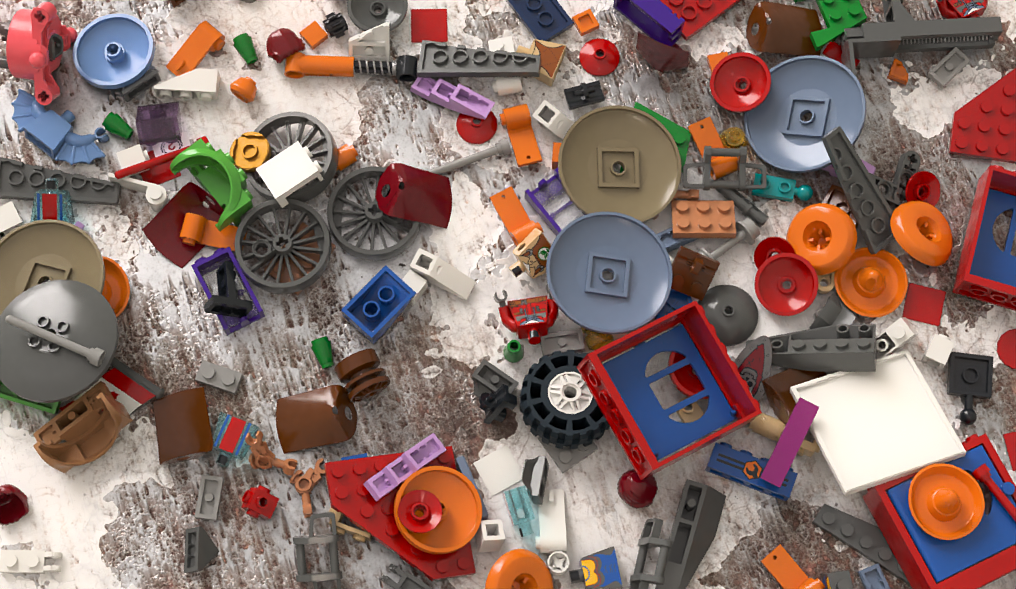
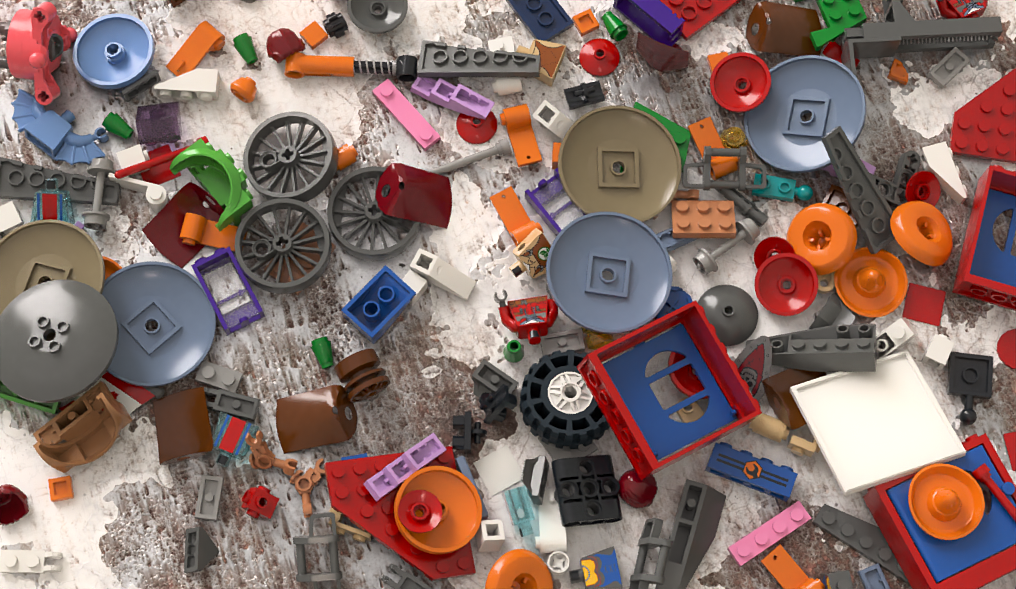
light grey piece [5,315,106,367] -> none
white sticker [151,132,191,157] -> none
black bracket [204,261,253,318] -> none
tile [230,132,271,173] -> none
white panel [256,141,324,208] -> none
white wing [349,22,390,61] -> none
red sticker [411,9,448,42] -> none
reddish brown hinge [671,246,720,301] -> none
magenta slope [760,397,819,488] -> none
none -> orange tile [48,475,74,502]
none -> light grey piece [82,158,115,230]
none -> sand blue dish [102,261,216,387]
none -> dark grey hinge [204,387,261,422]
none -> bright pink plate [372,79,441,151]
none -> black hips [452,411,487,454]
none -> black connector [551,455,623,527]
none -> green cone [602,11,628,41]
none -> bright pink plate [727,501,812,567]
none -> white slope [919,141,967,205]

